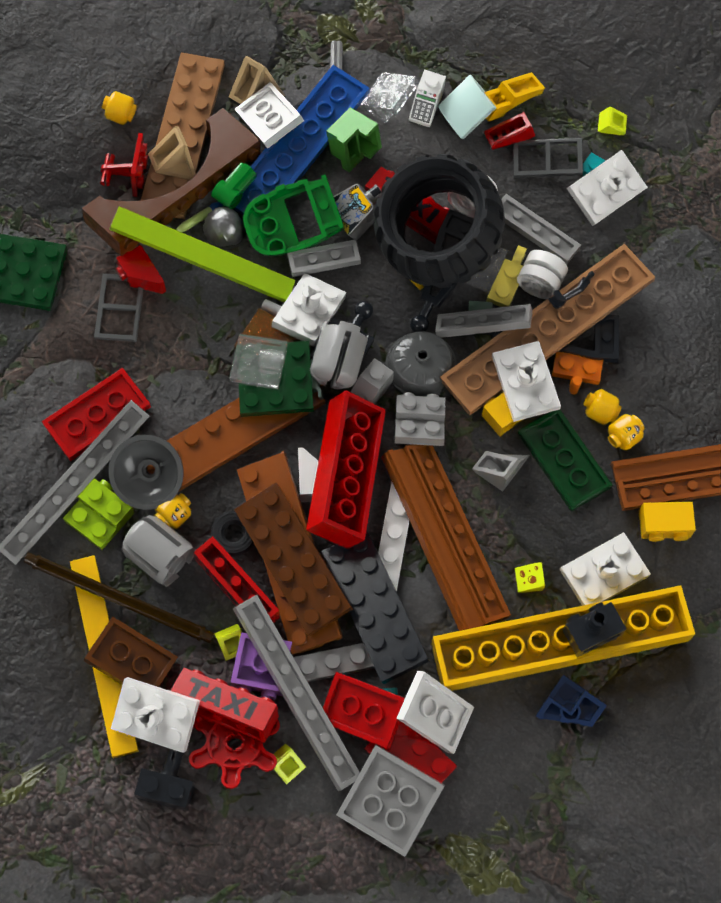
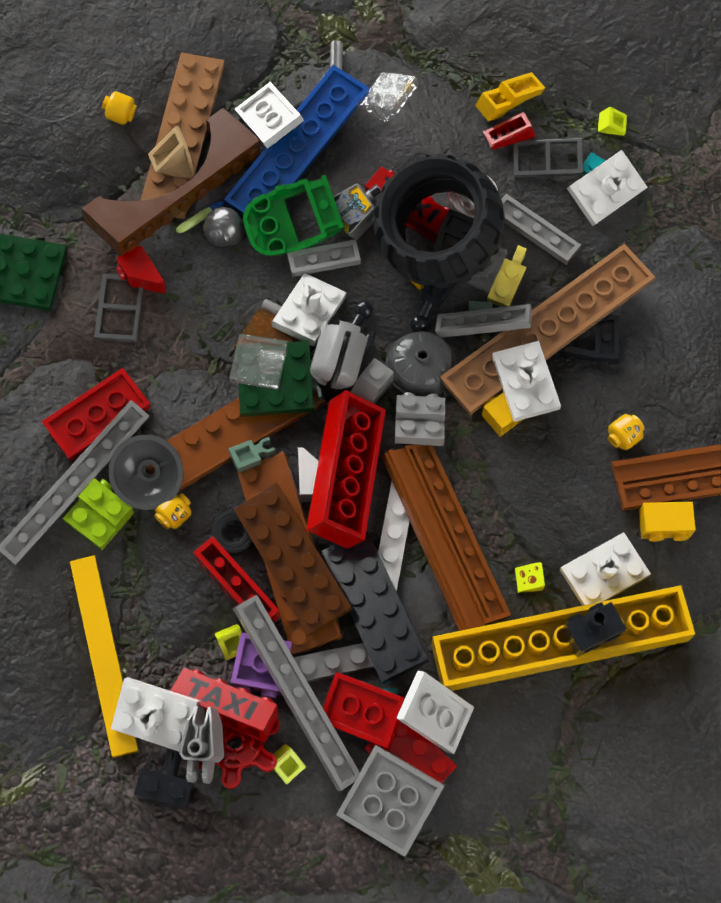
dark brown piece [24,552,215,643] -> none
reddish brown plate [84,616,178,687] -> none
red plate [100,133,148,197] -> none
lime tile [109,206,296,303] -> none
light grey cylinder [122,515,196,587] -> none
green piece [211,163,257,209] -> none
tan slope [229,56,285,104] -> none
bright green plate [326,107,382,172] -> none
white slope [409,70,446,128] -> none
light aqua slope [438,75,497,139] -> none
light grey slope [472,451,530,492] -> none
white wheel [517,250,568,299] -> none
dark green tile [518,410,613,512] -> none
dark blue slope [536,674,607,727] -> none
black piece [548,271,594,309] -> none
orange plate [552,351,603,394] -> none
yellow head [583,389,621,425] -> none
none -> light grey hinge [179,706,224,784]
none -> sand green plate [228,437,275,473]

